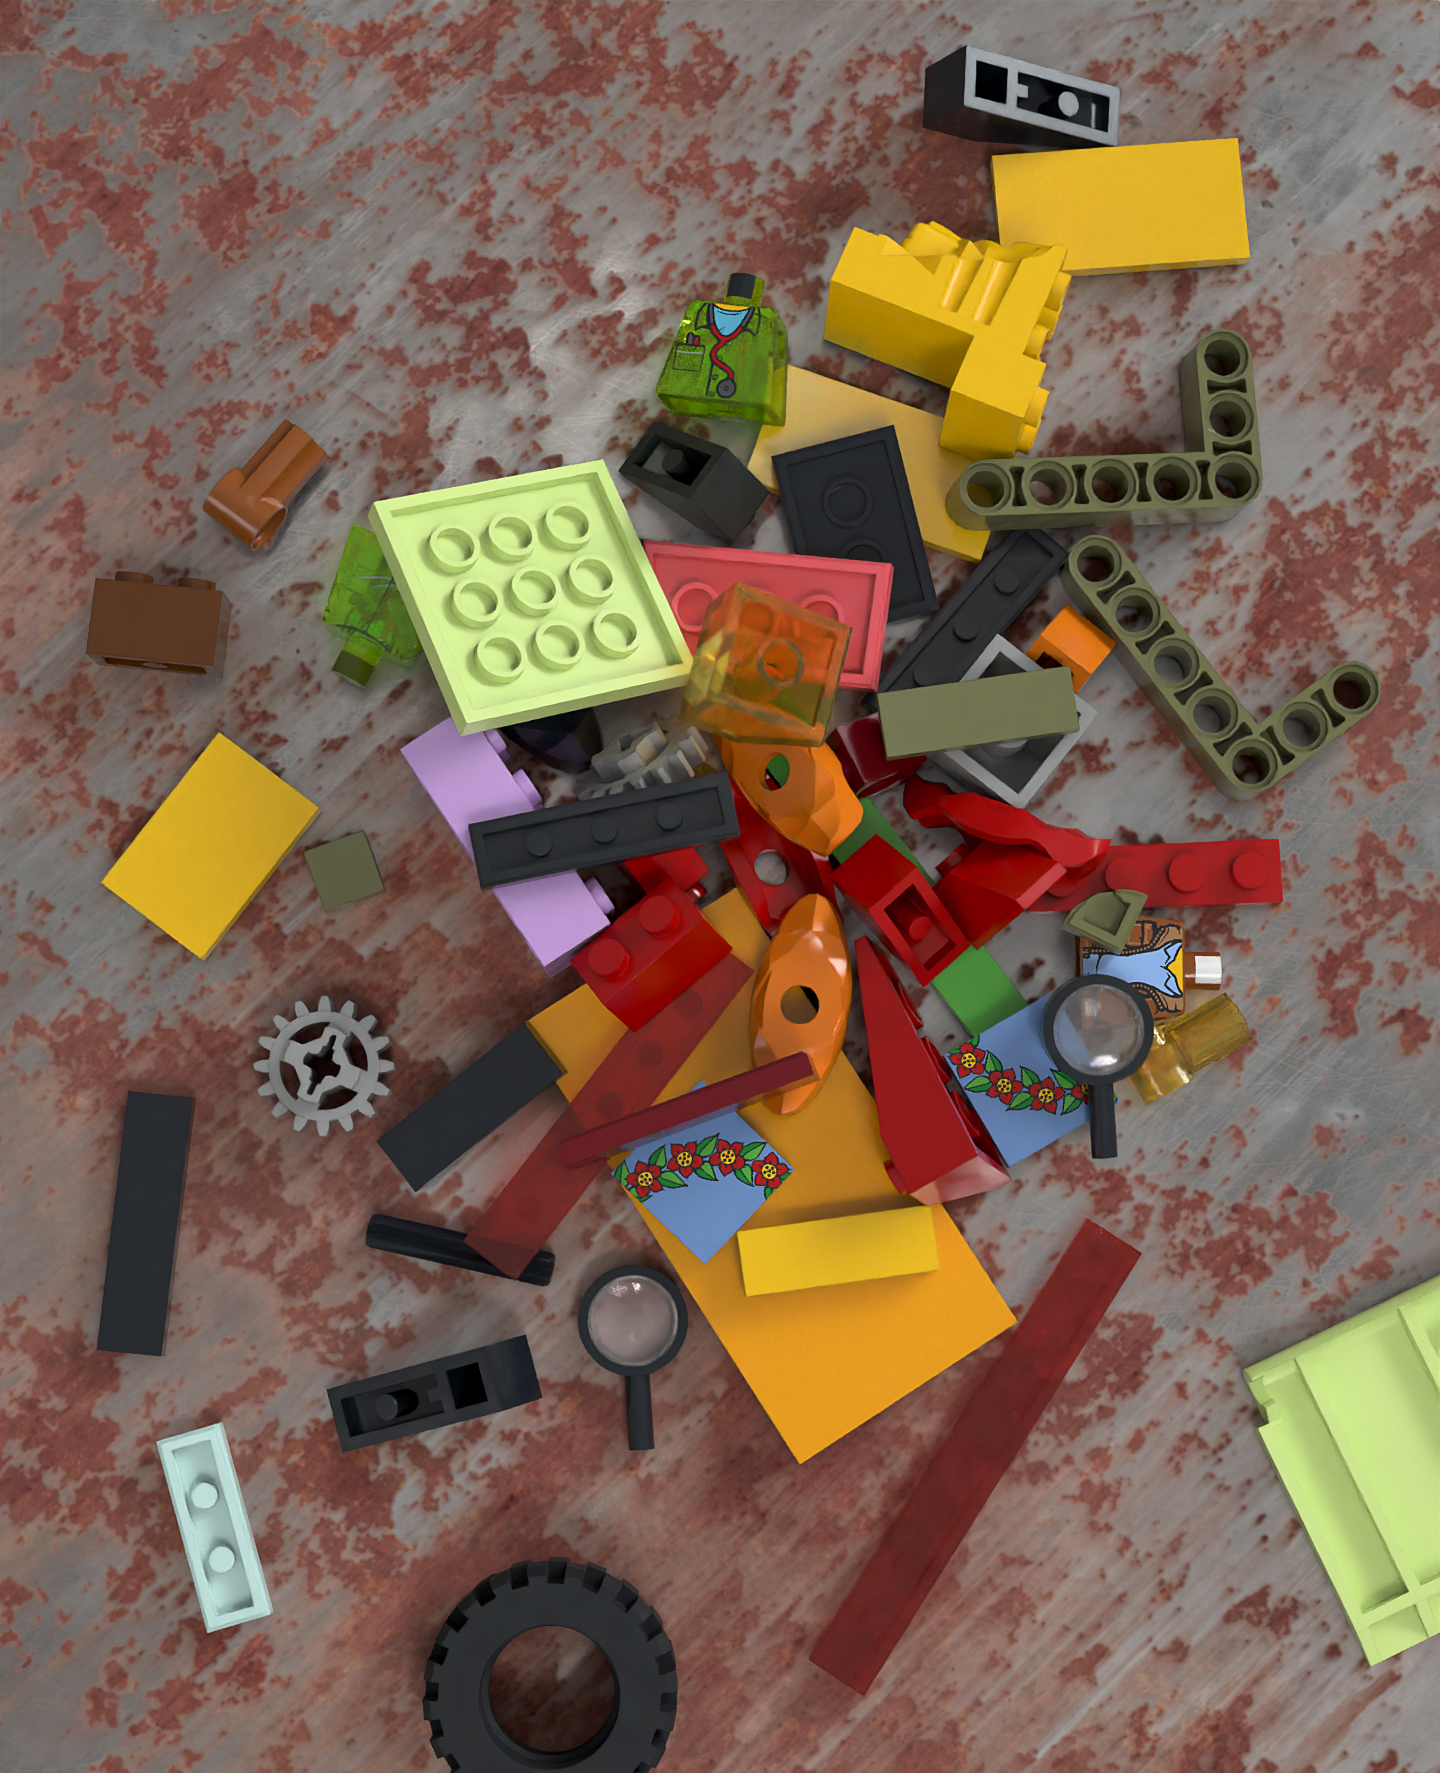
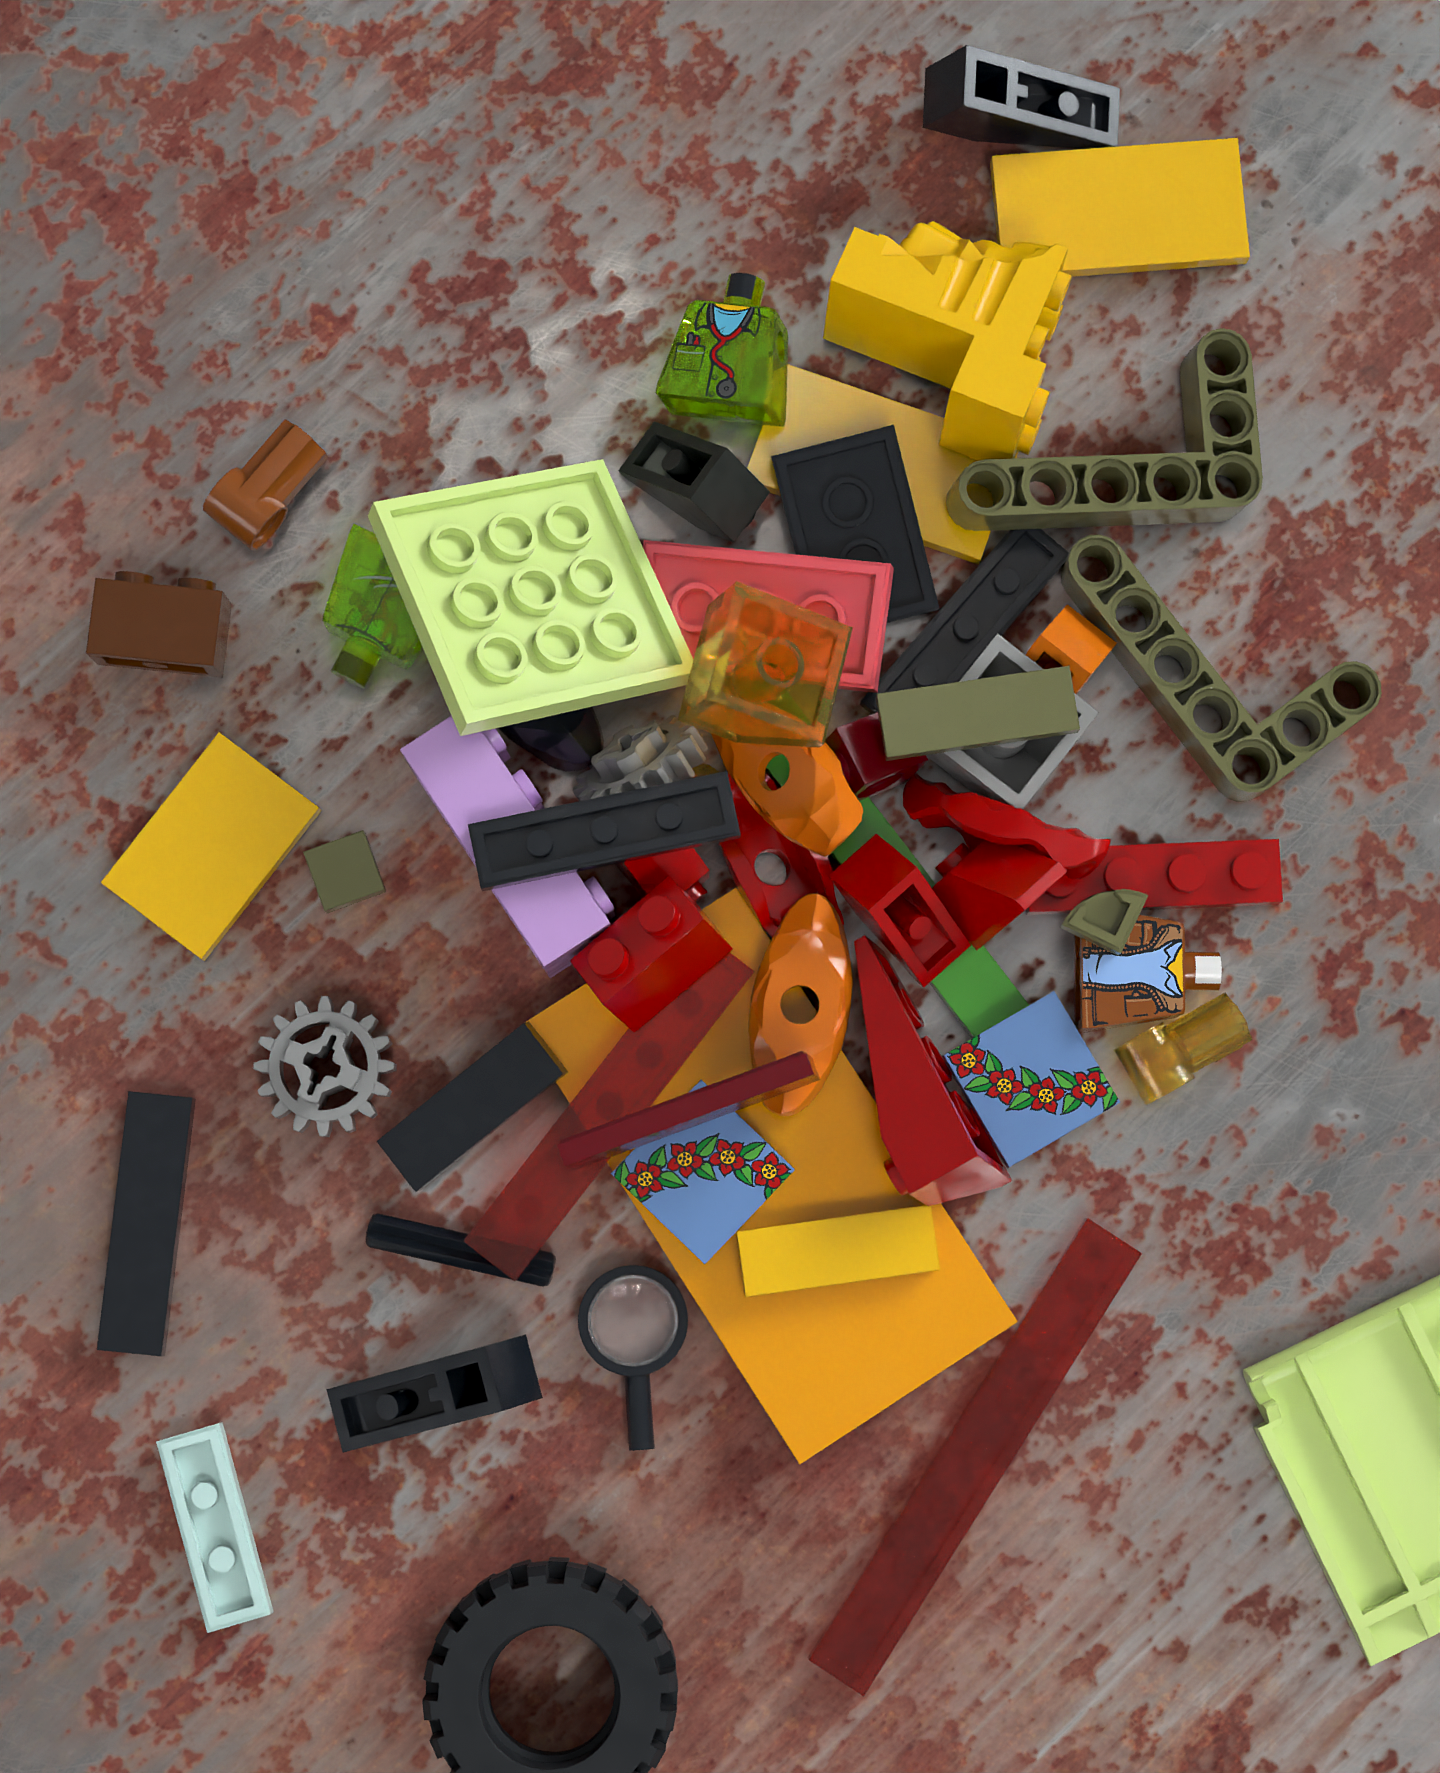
piece [1040,973,1154,1159] -> none

